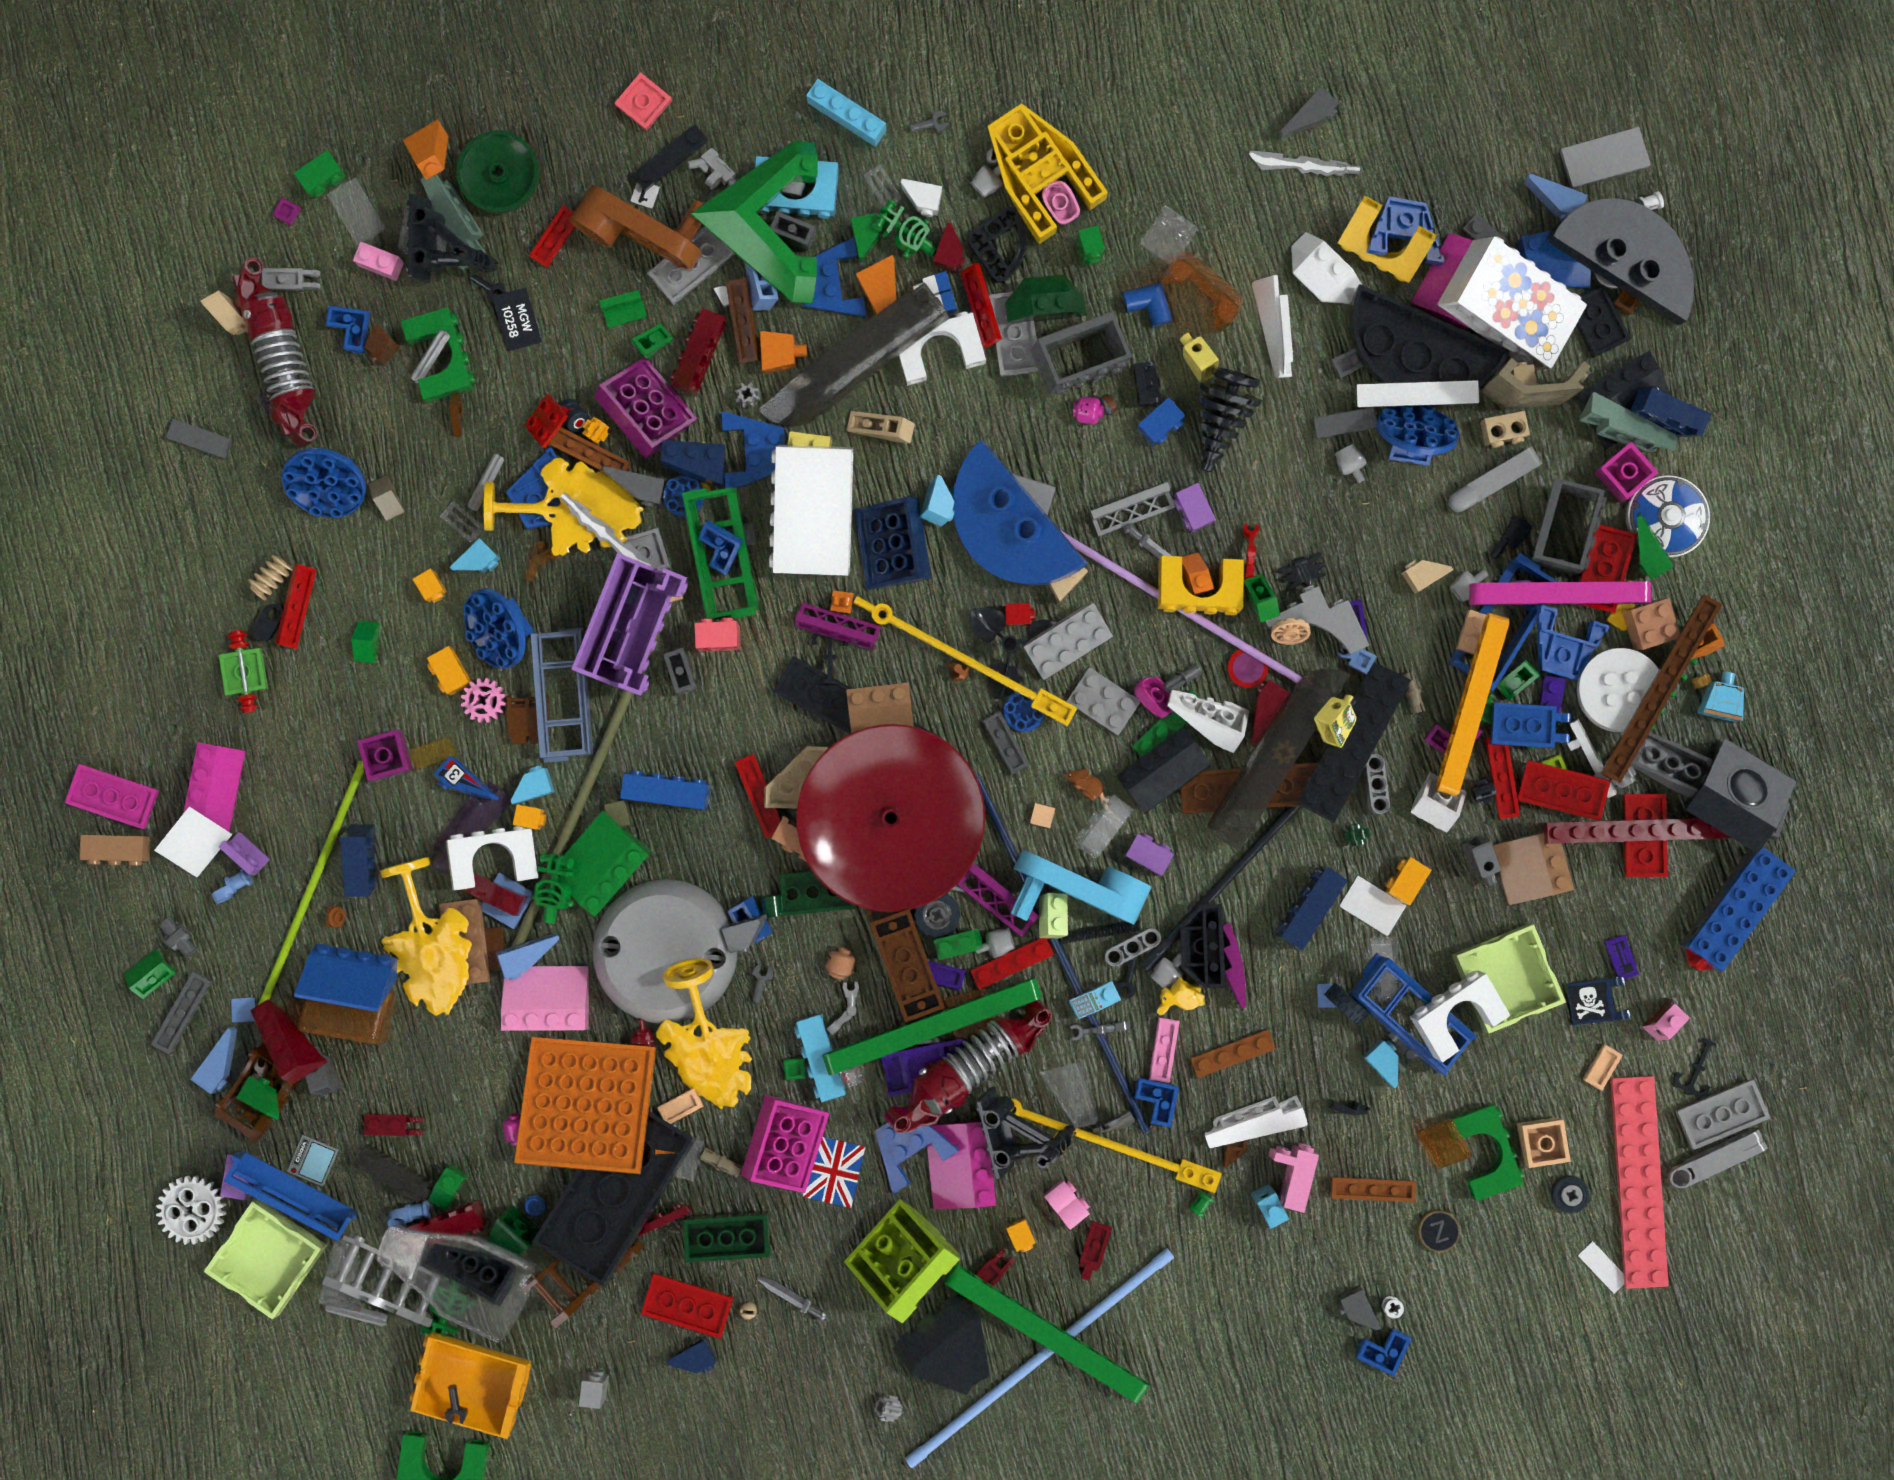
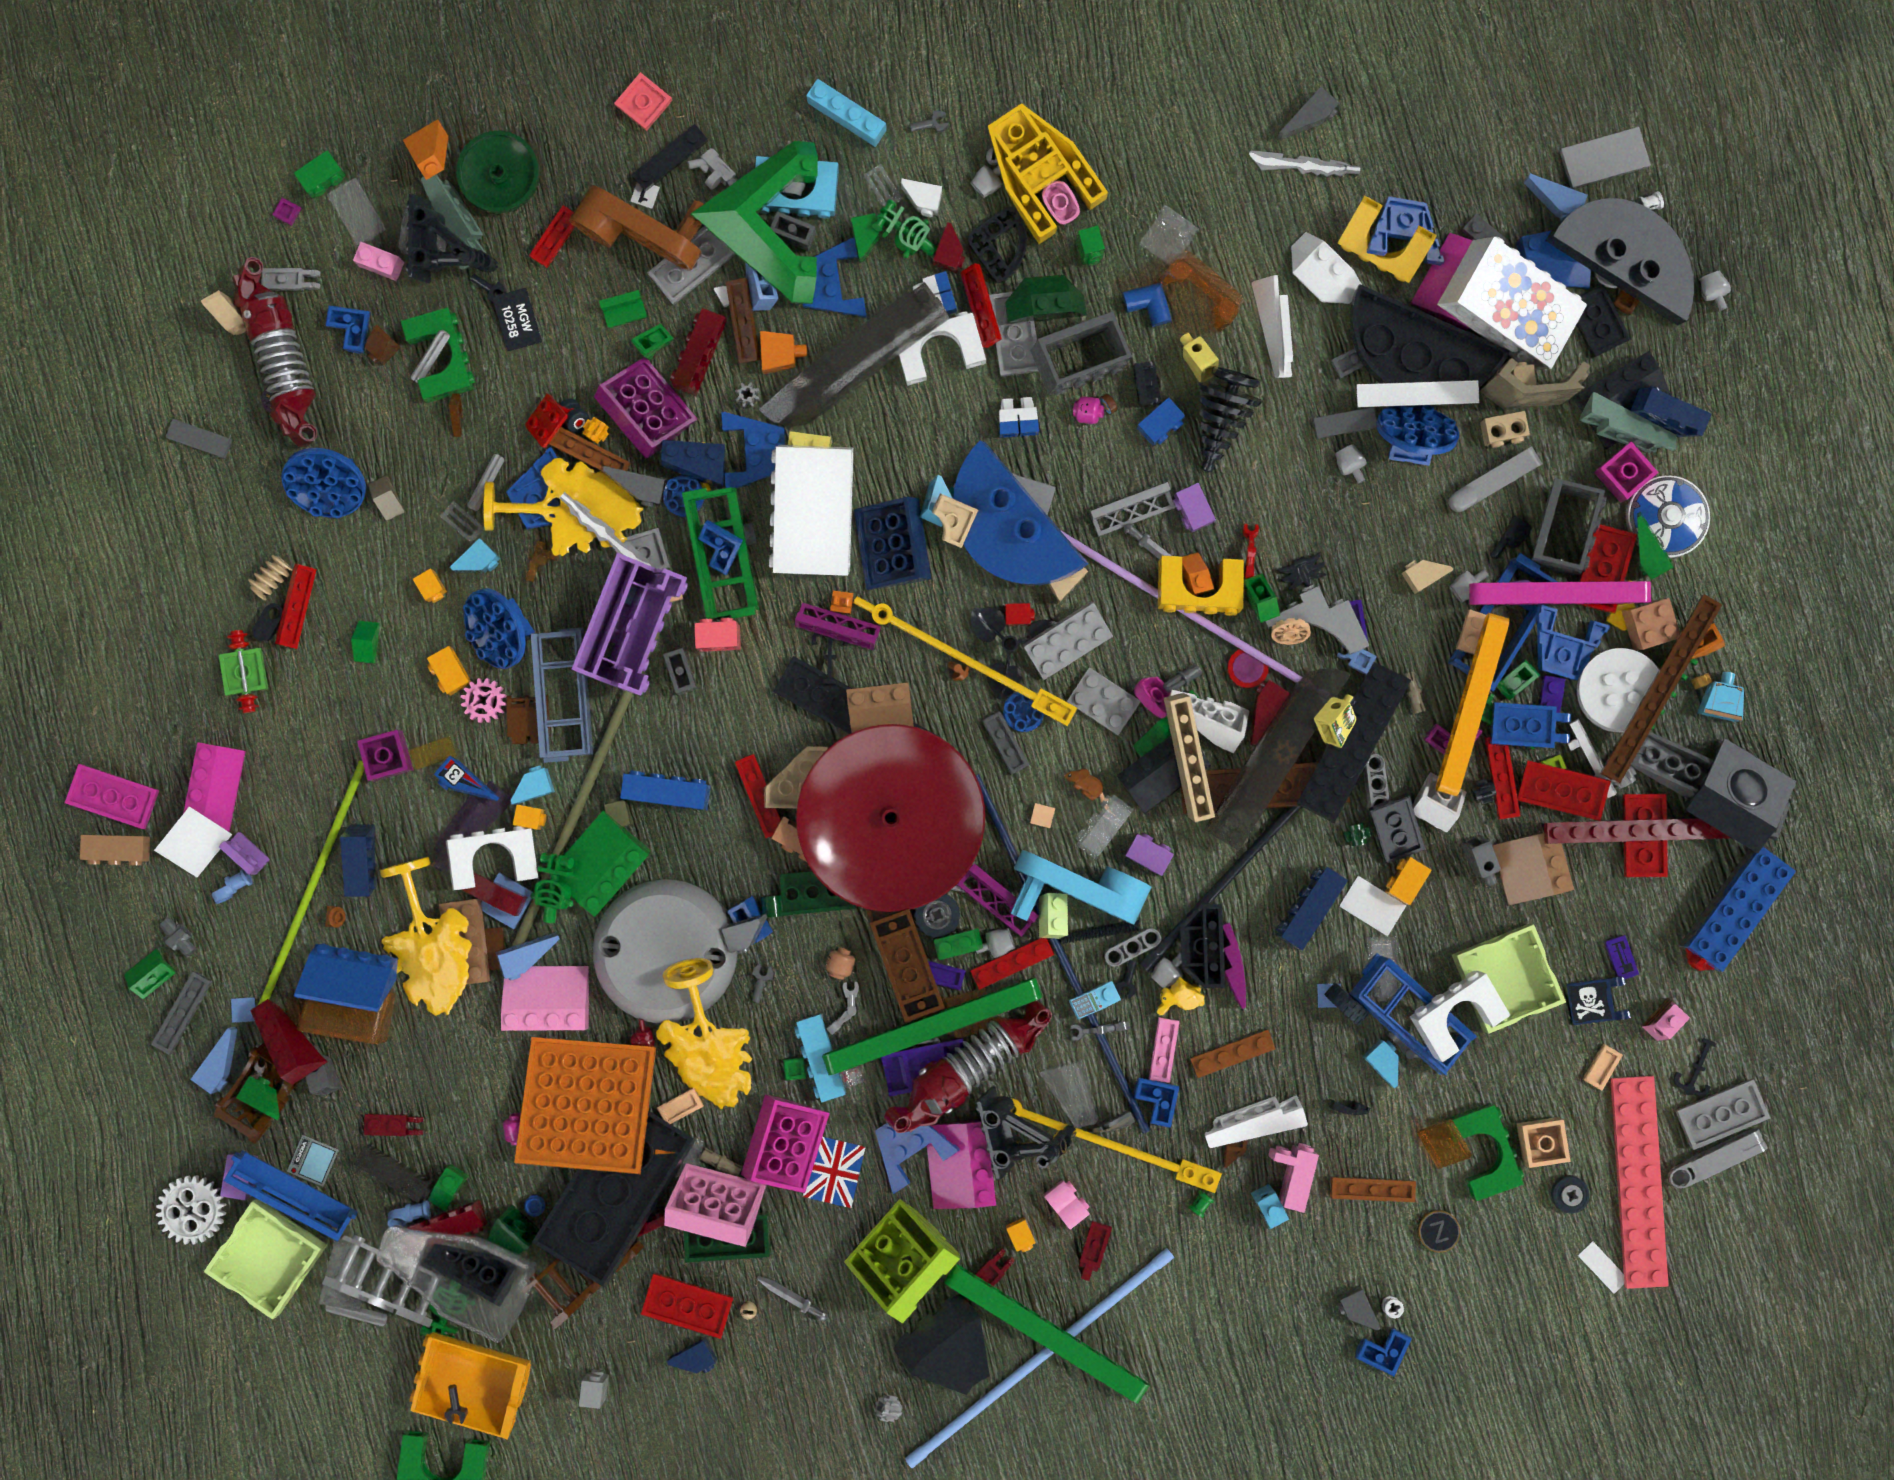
tan slope [846,411,915,444] -> none
orange slope [856,255,897,321] -> none
none -> bright pink slope [664,1163,766,1247]
none -> tan tile [932,493,978,548]
none -> hips [999,397,1039,438]
none -> tan brick [1164,693,1215,822]
none -> black tile [1368,793,1425,864]
none -> light grey piece [1699,270,1731,311]

